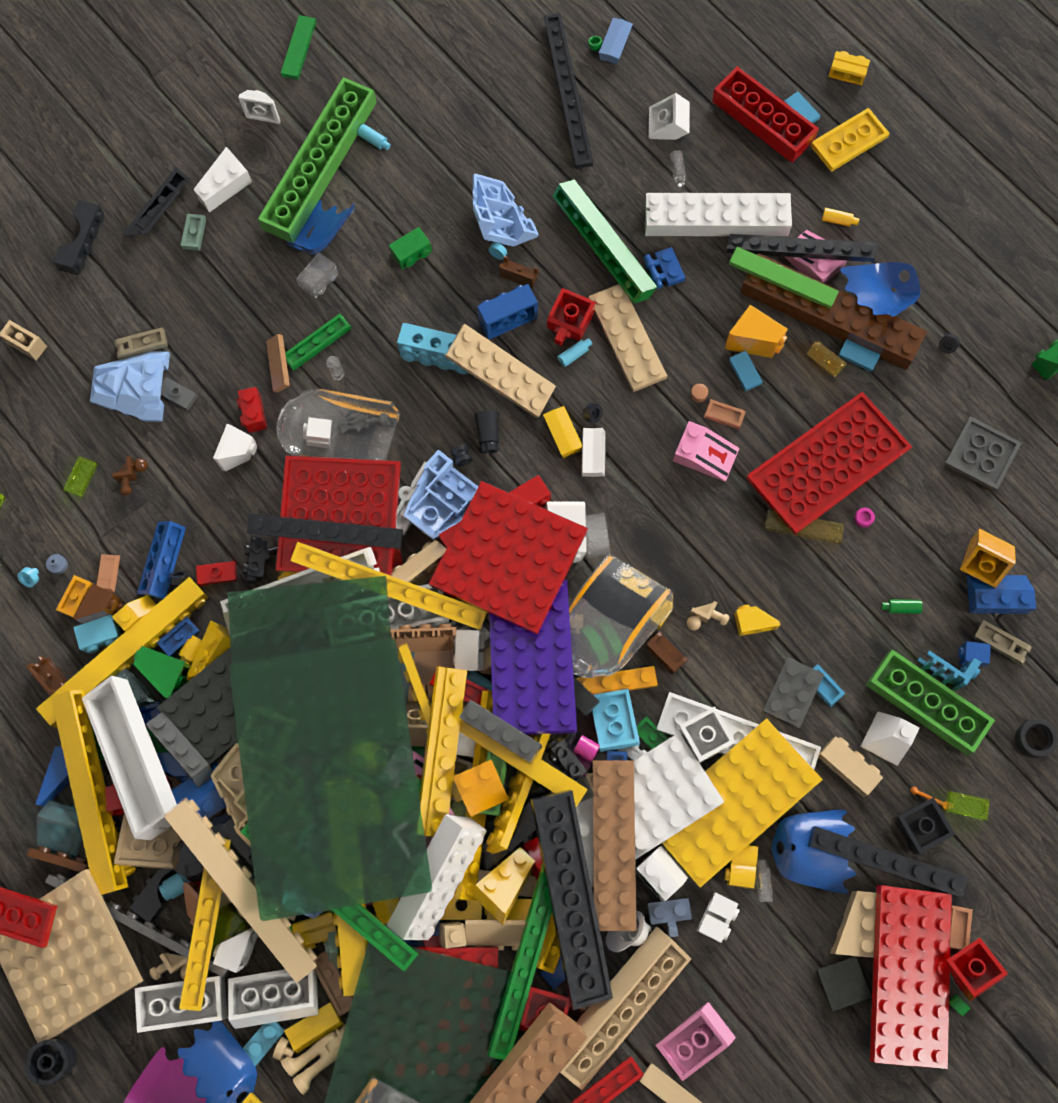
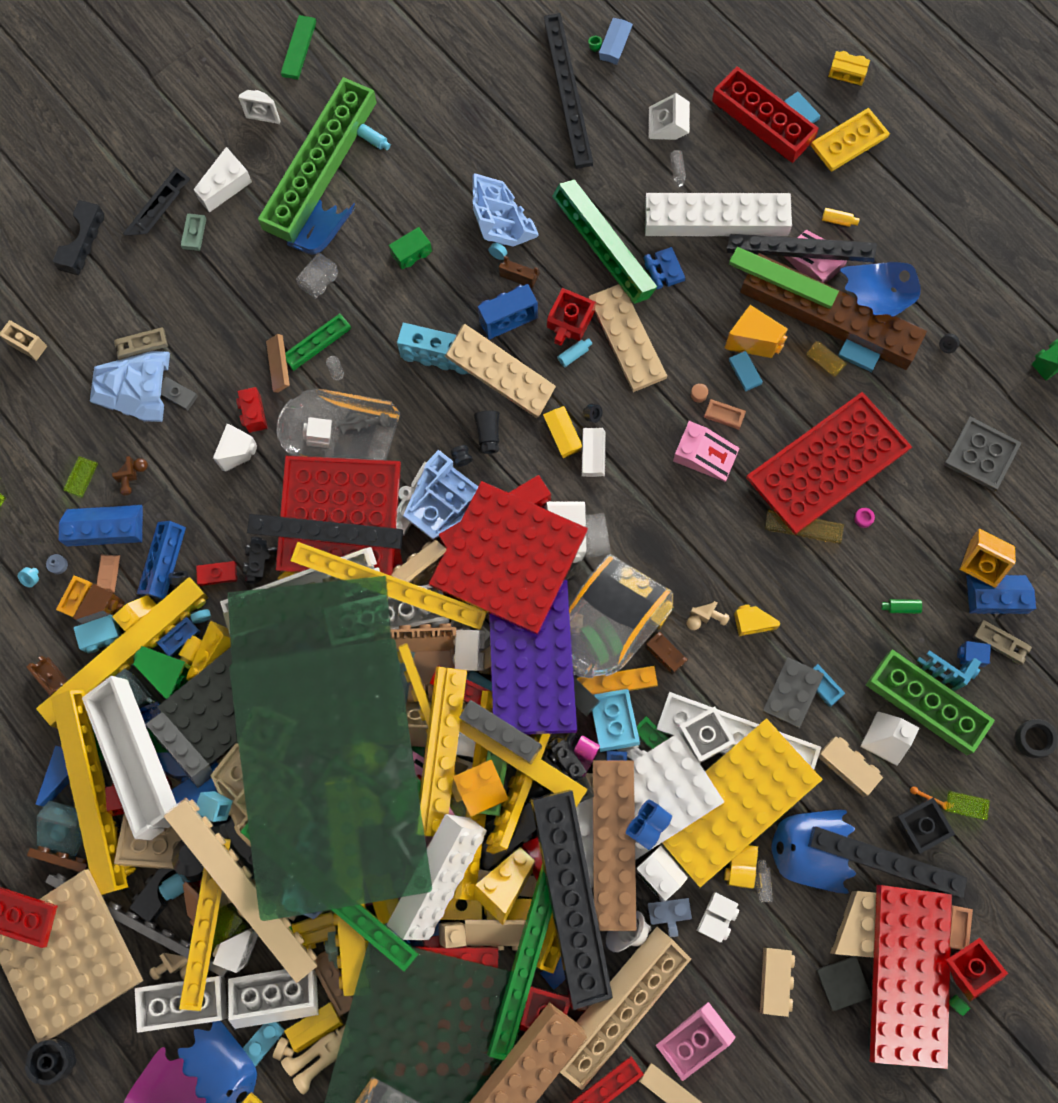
none -> blue slope [59,505,143,547]
none -> medium azure tile [190,609,211,624]
none -> medium azure brick [197,791,233,822]
none -> blue brick [626,799,672,850]
none -> tan brick [760,948,795,1017]

